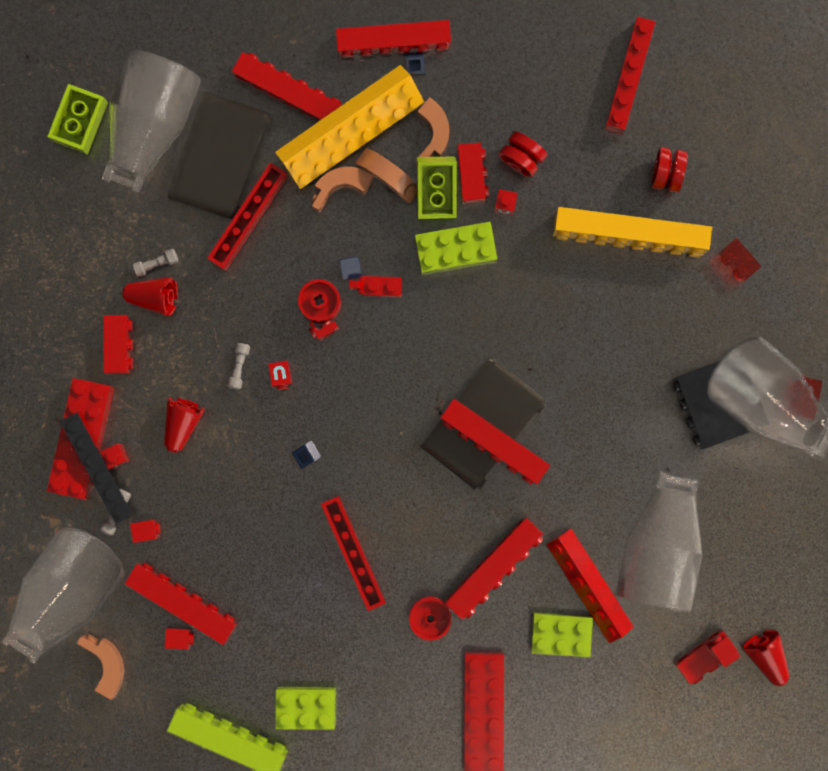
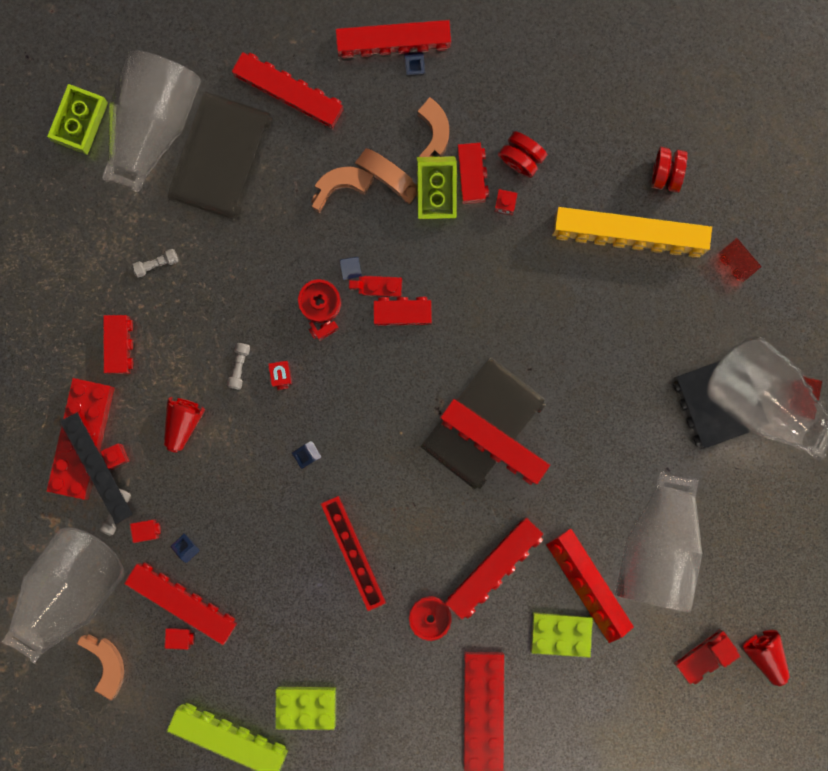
red cone [122,277,178,316] -> none
red brick [207,162,288,272] -> none
yellow brick [275,65,424,189] -> none
lime brick [415,222,497,275] -> none
red brick [604,16,656,135] -> none
none -> dark blue slope [170,534,200,563]
none -> red brick [374,297,432,326]

